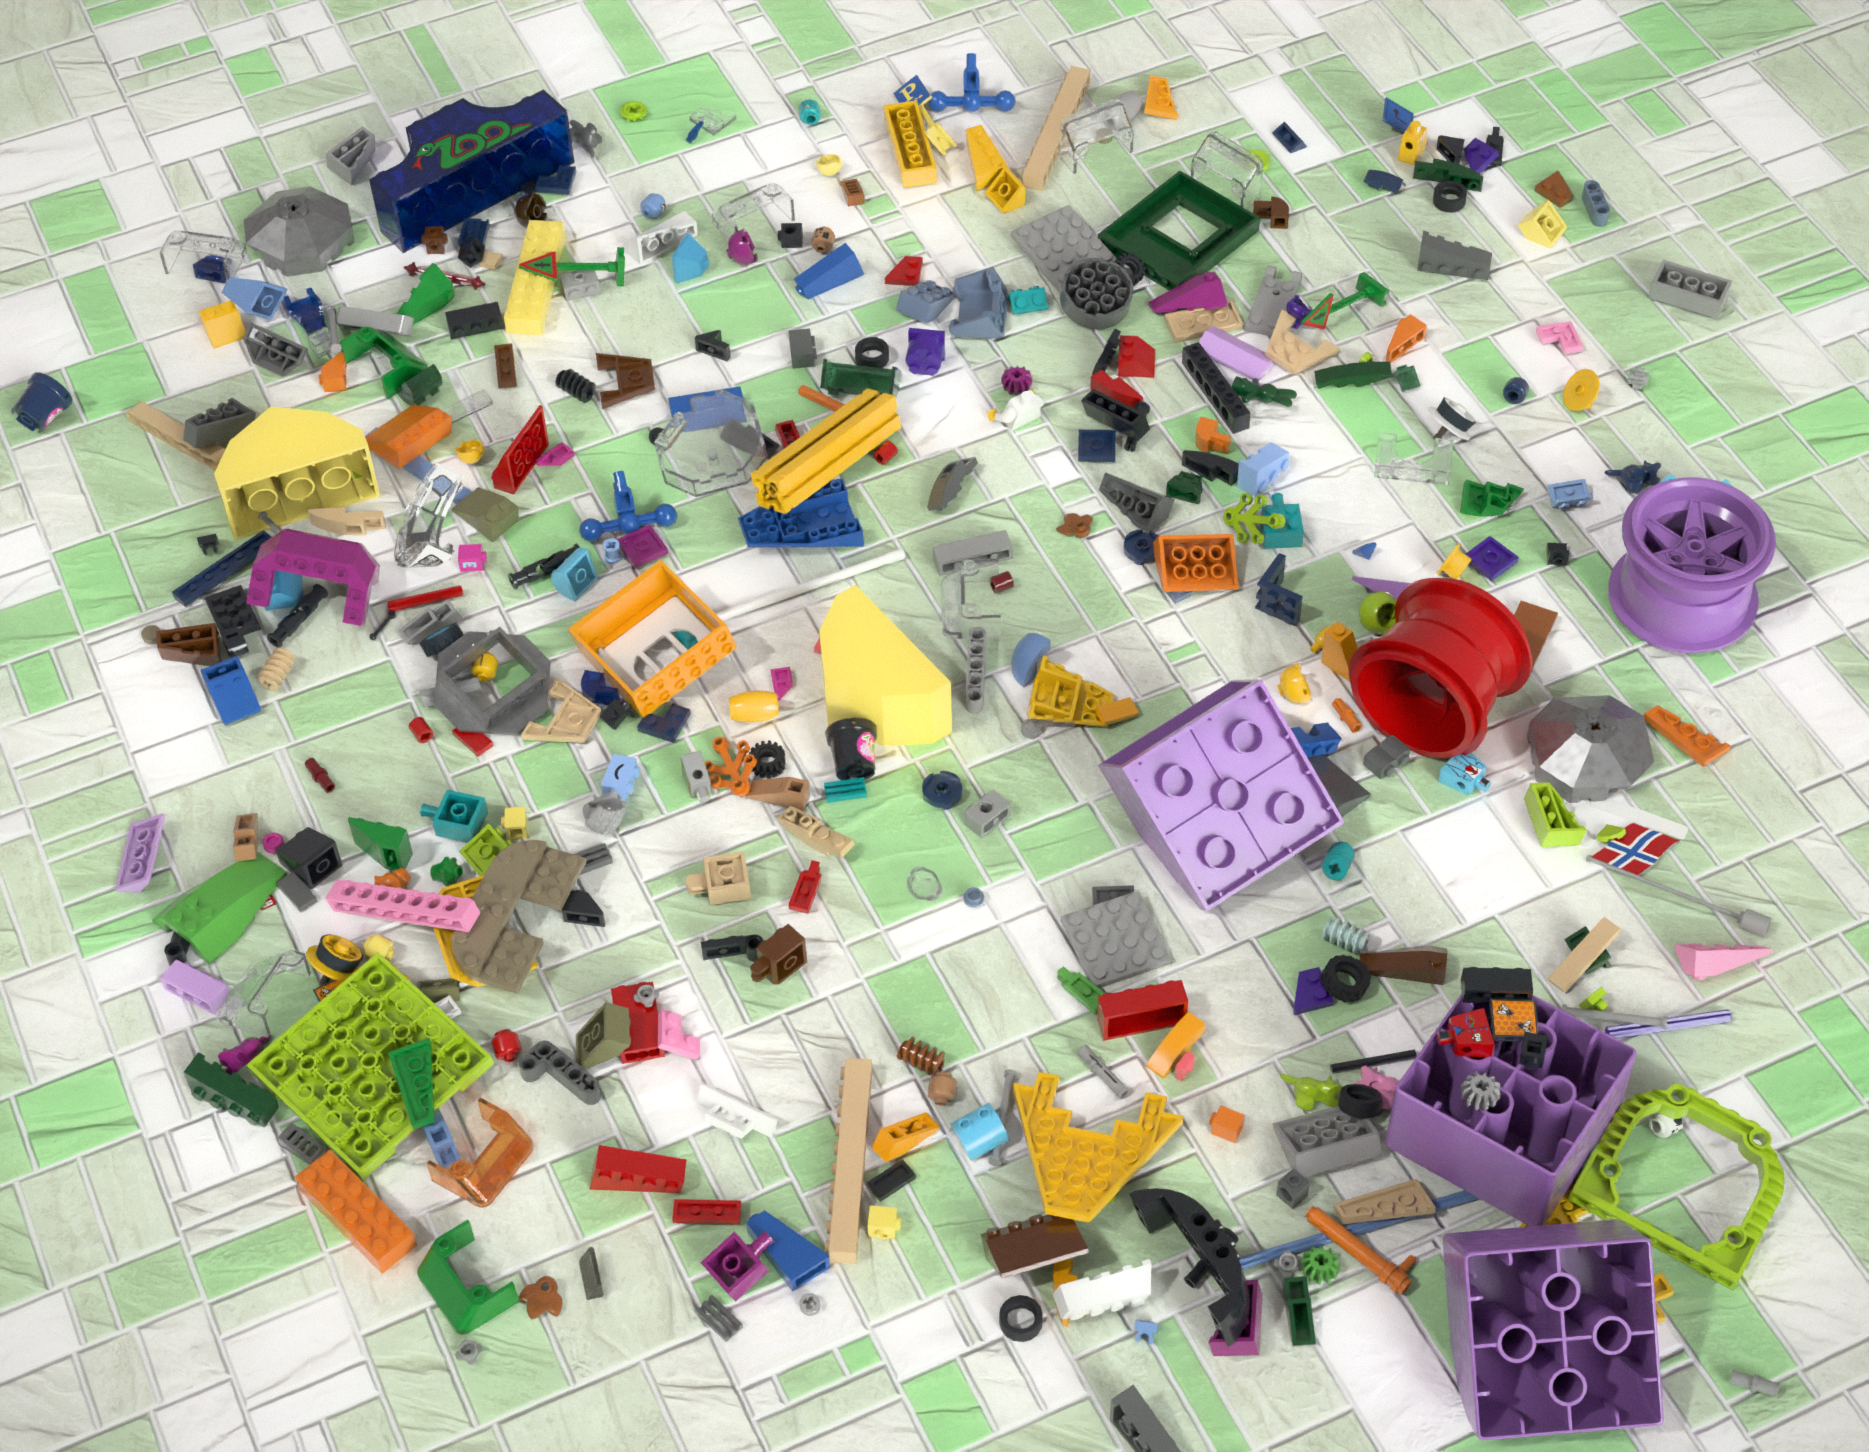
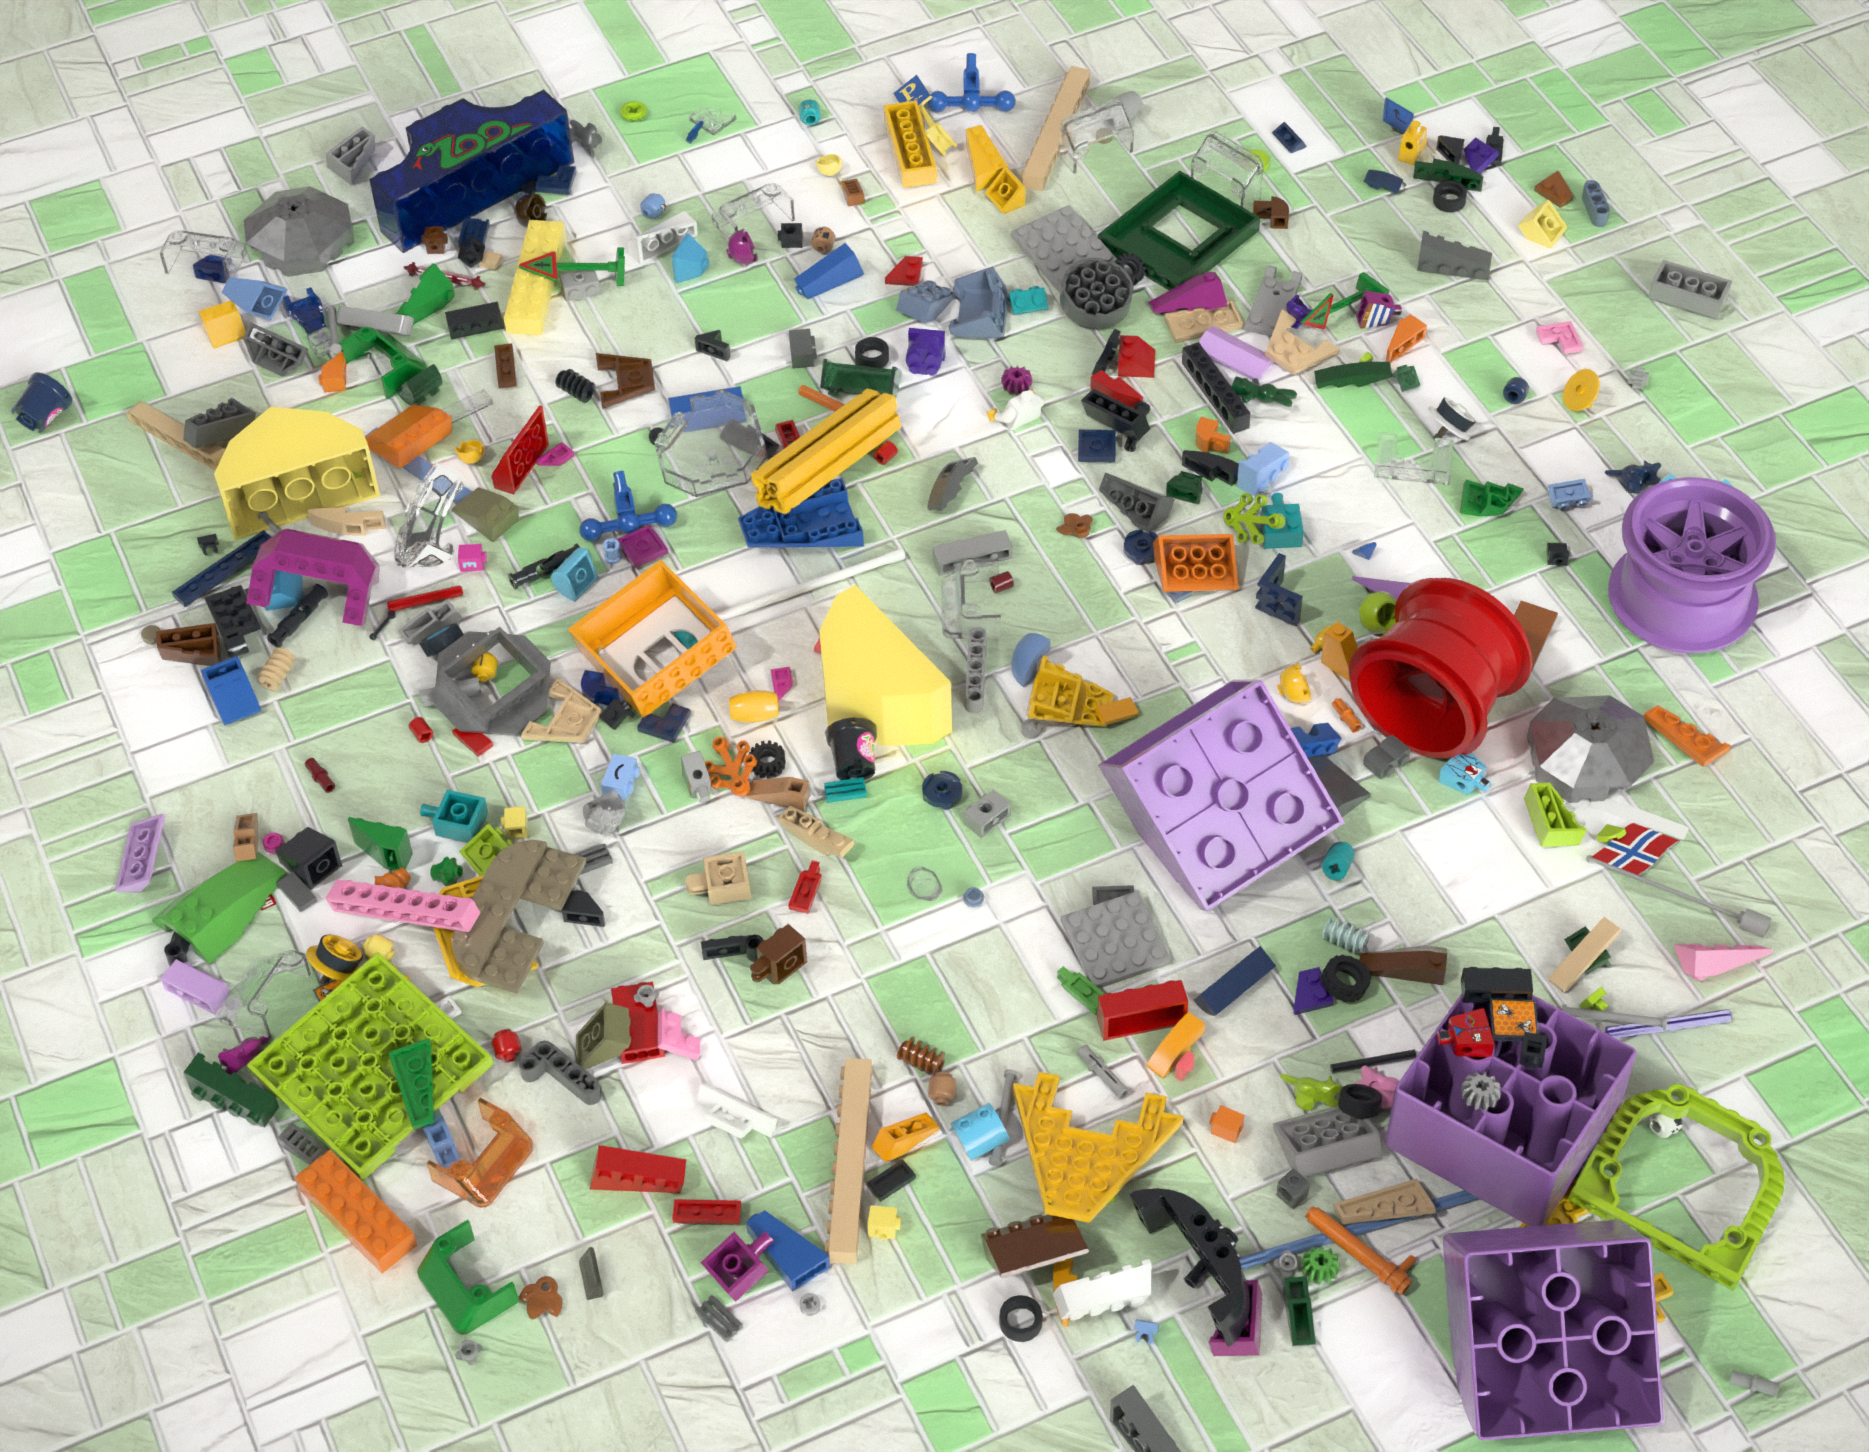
olive slope [417,978,460,1003] -> none
light orange wing [1144,75,1178,120] -> none
yellow piece [1436,543,1472,579] -> none
dark purple plate [1466,536,1519,581] -> none
none -> dark blue brick [1193,946,1276,1016]
none -> torso [1356,291,1402,328]

